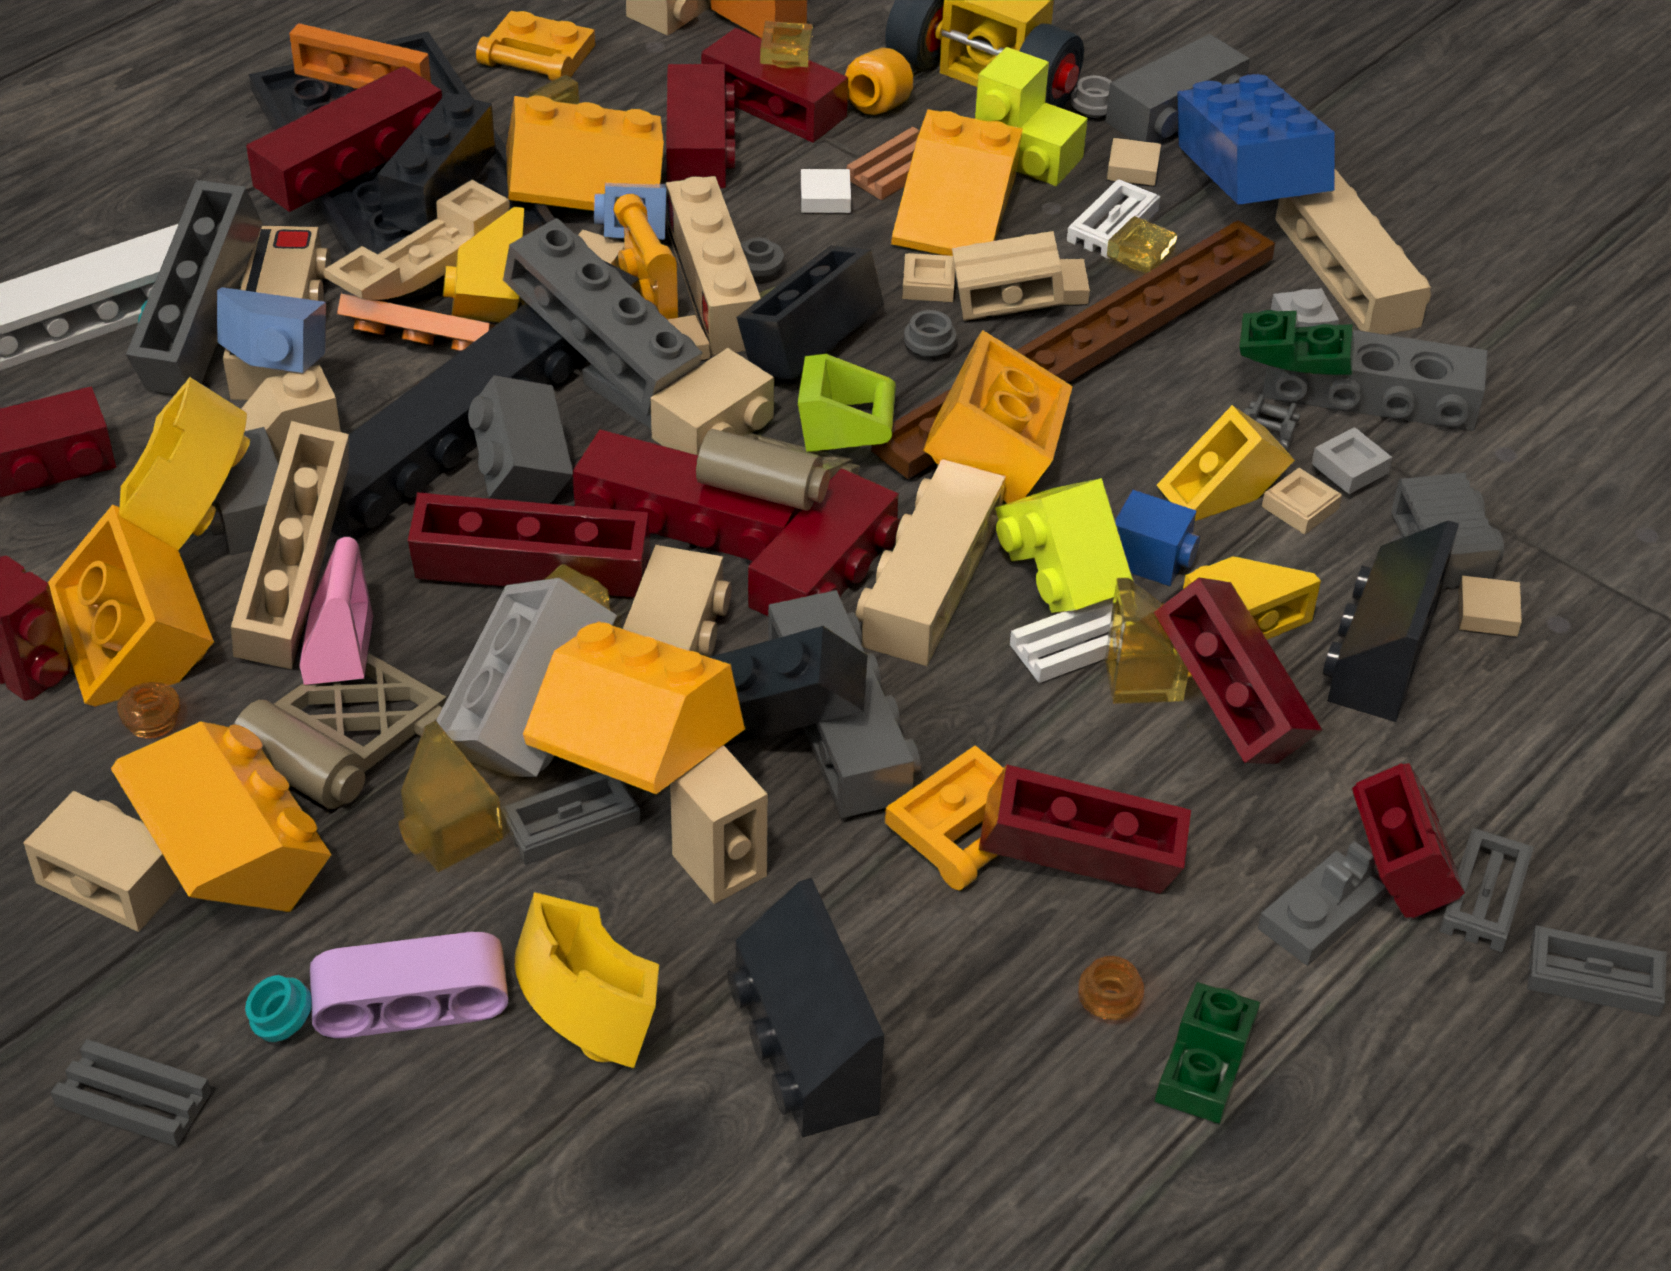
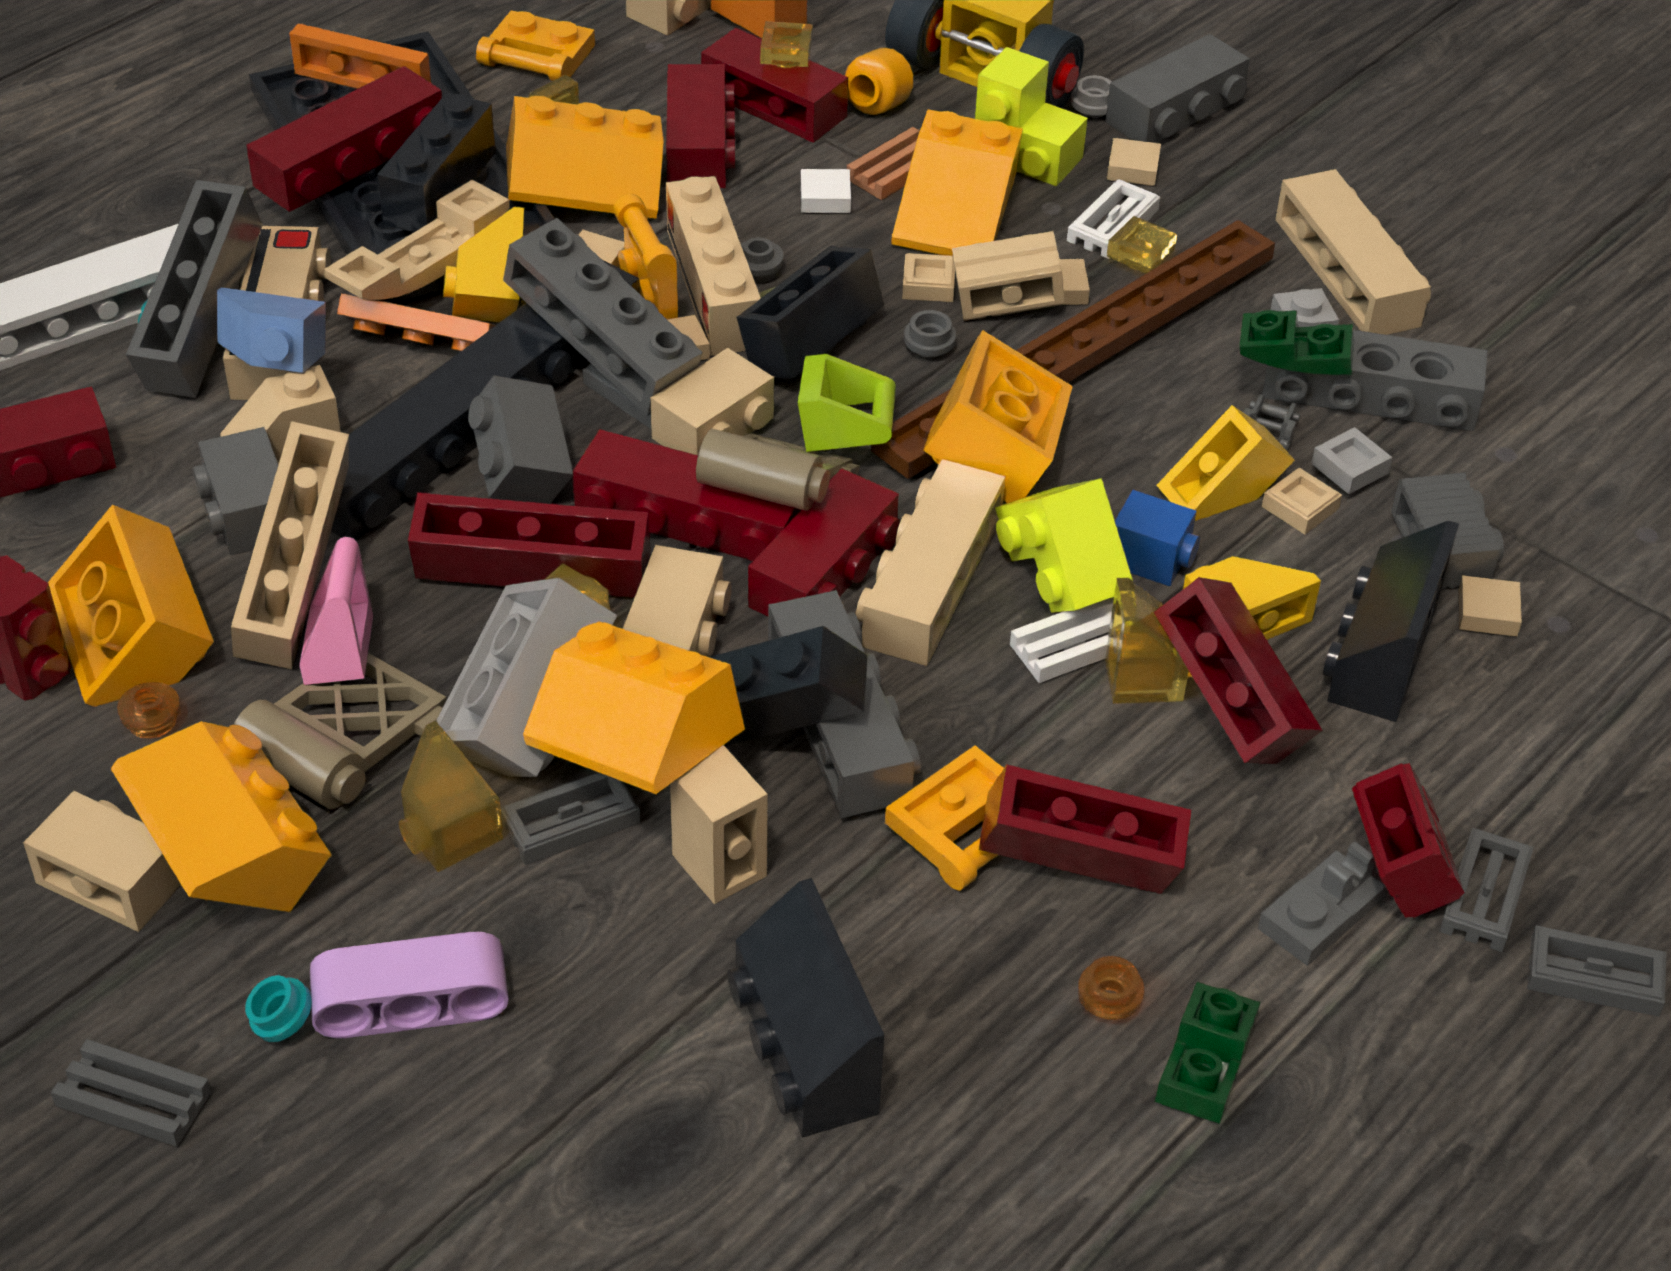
yellow brick [119,377,250,551] -> none
yellow brick [515,892,659,1068] -> none
medium blue brick [594,183,666,239] -> none
blue brick [1177,74,1335,205] -> none

